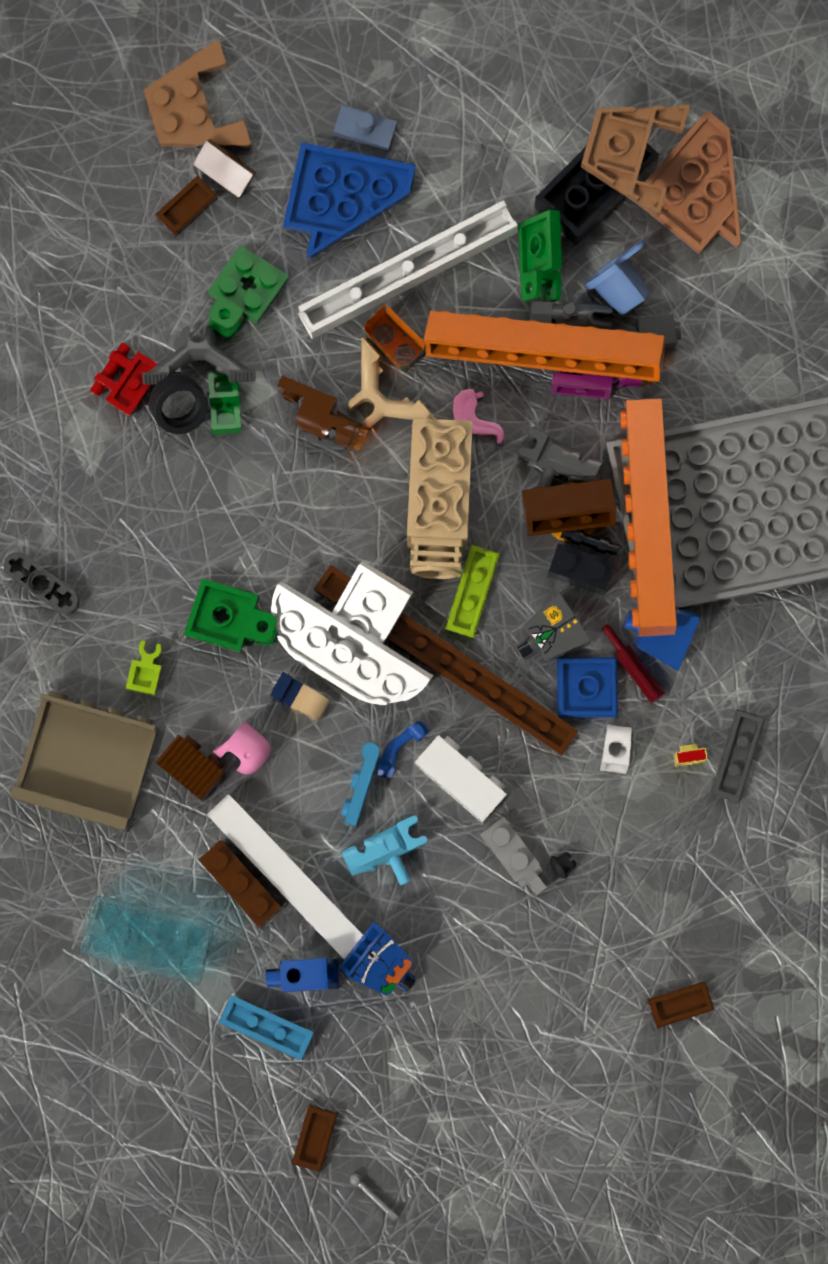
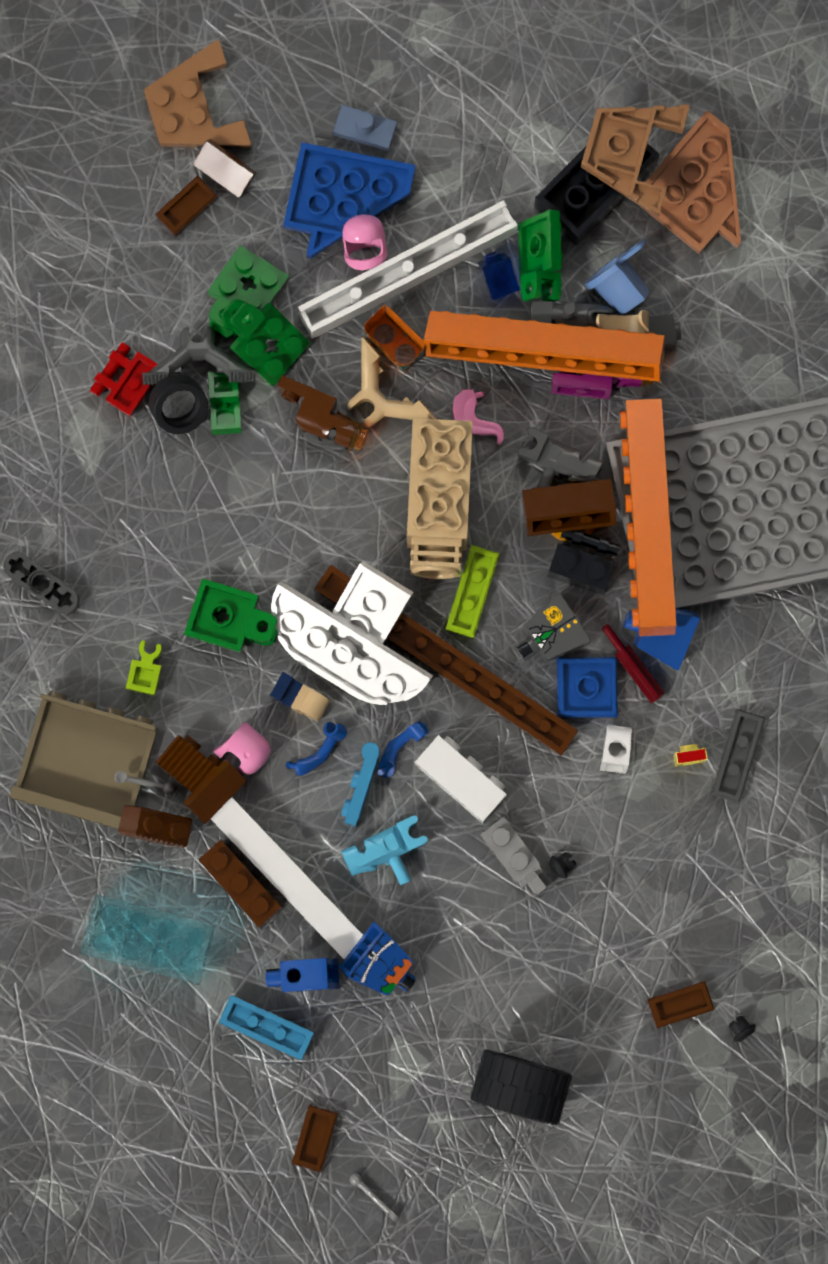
none -> light grey hinge [114,771,175,794]
none -> reddish brown brick [118,805,192,848]
none -> reddish brown tile [183,759,246,824]
none -> green plate [221,298,311,387]
none -> blue piece [286,722,347,776]
none -> bright pink helmet [343,214,388,270]
none -> black tyre [470,1049,572,1125]
none -> clear blue bracket [477,251,520,300]
none -> tan helmet [596,310,649,333]
none -> black piece [729,1015,756,1042]

